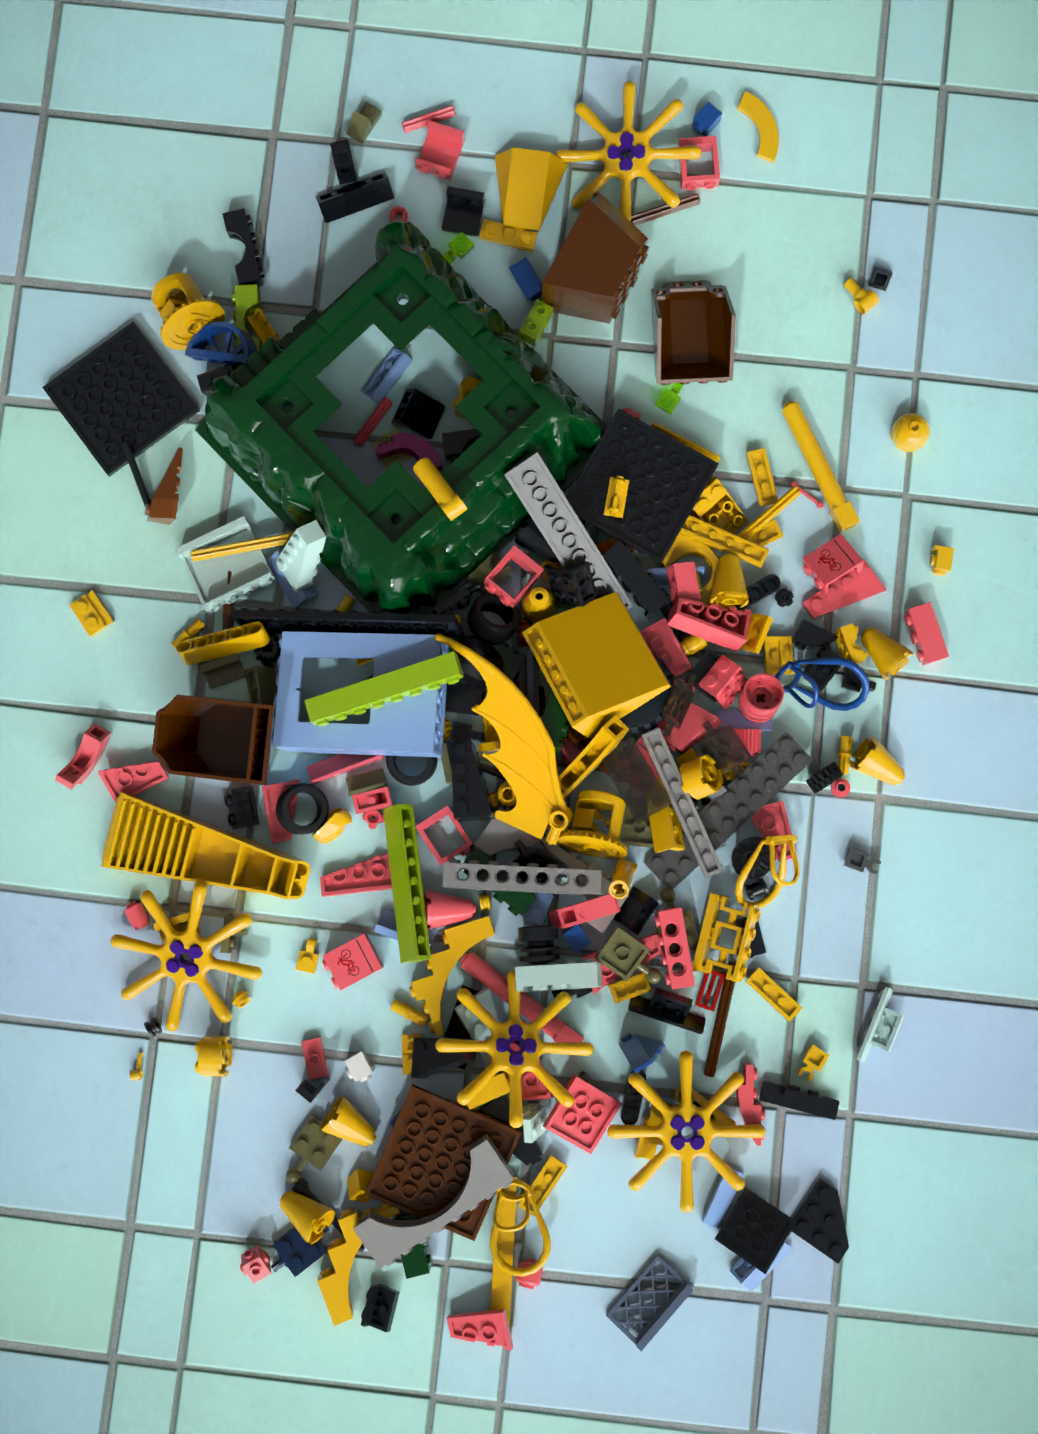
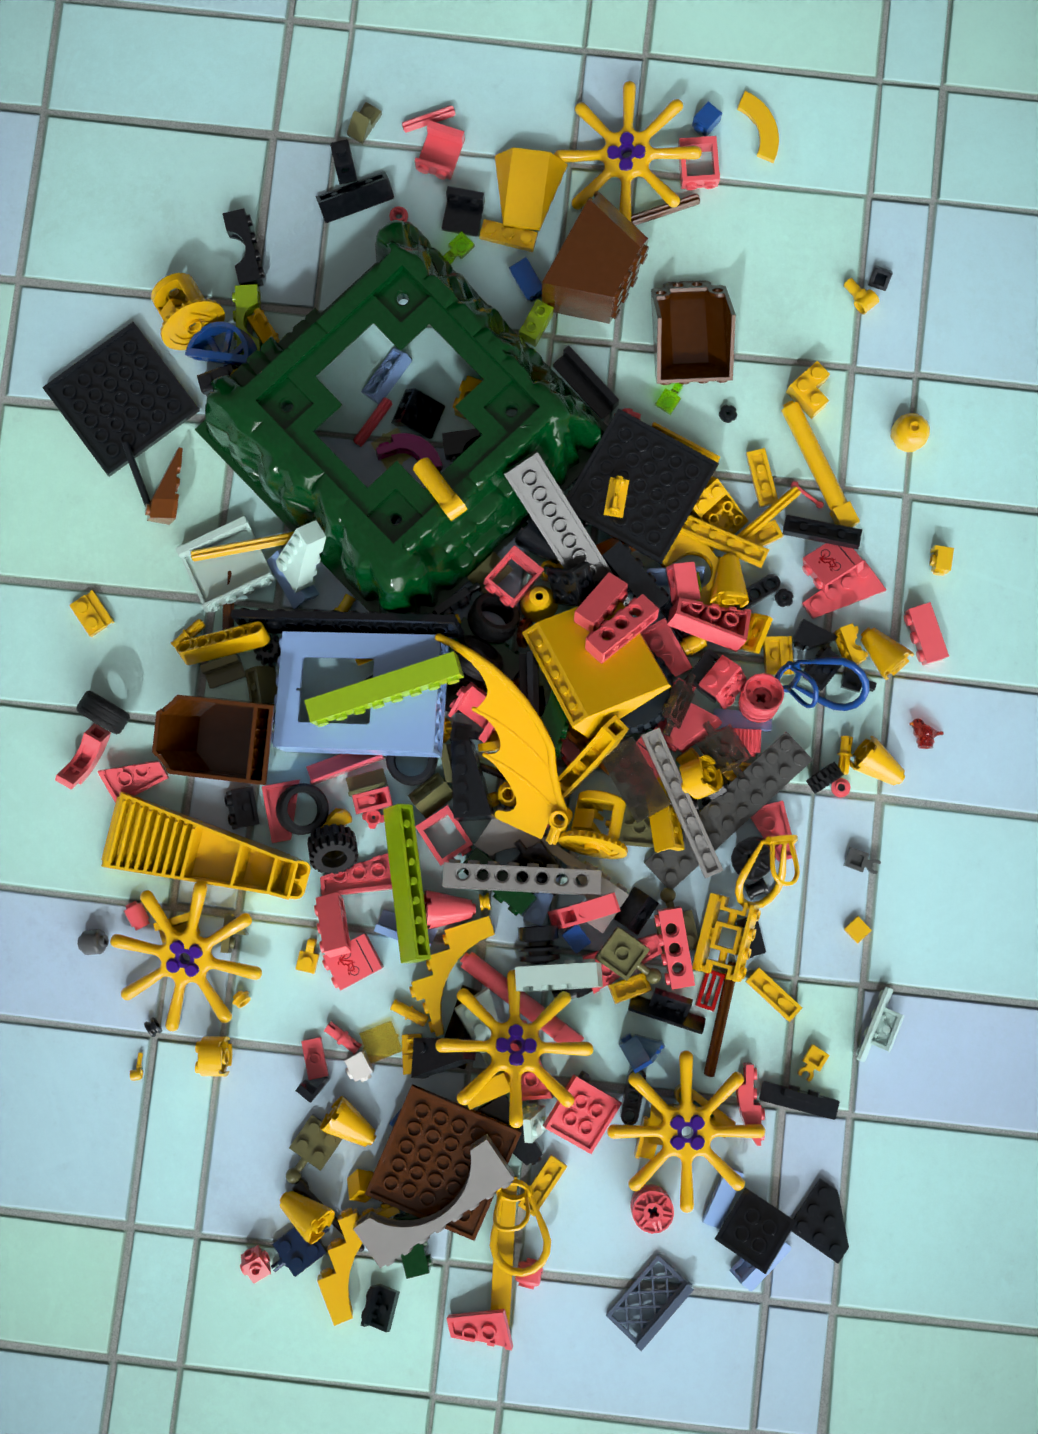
yellow piece [609,858,638,899] -> none
none -> black tyre [76,691,130,734]
none -> dark grey head [77,929,109,955]
none -> black tyre [307,824,359,874]
none -> coral brick [314,892,352,958]
none -> coral pin [324,1021,362,1055]
none -> clear yellow piece [359,1021,402,1063]
none -> olive panel [408,772,453,818]
none -> coral panel [448,682,495,743]
none -> black panel [553,345,619,419]
none -> coral brick [574,572,628,632]
none -> coral brick [585,594,659,664]
none -> coral wheel [630,1184,674,1234]
none -> black plate [719,405,737,423]
none -> black panel [782,514,862,549]
none -> yellow brick [786,361,830,419]
none -> yellow tile [844,916,872,944]
none -> clear red animal [910,718,944,749]

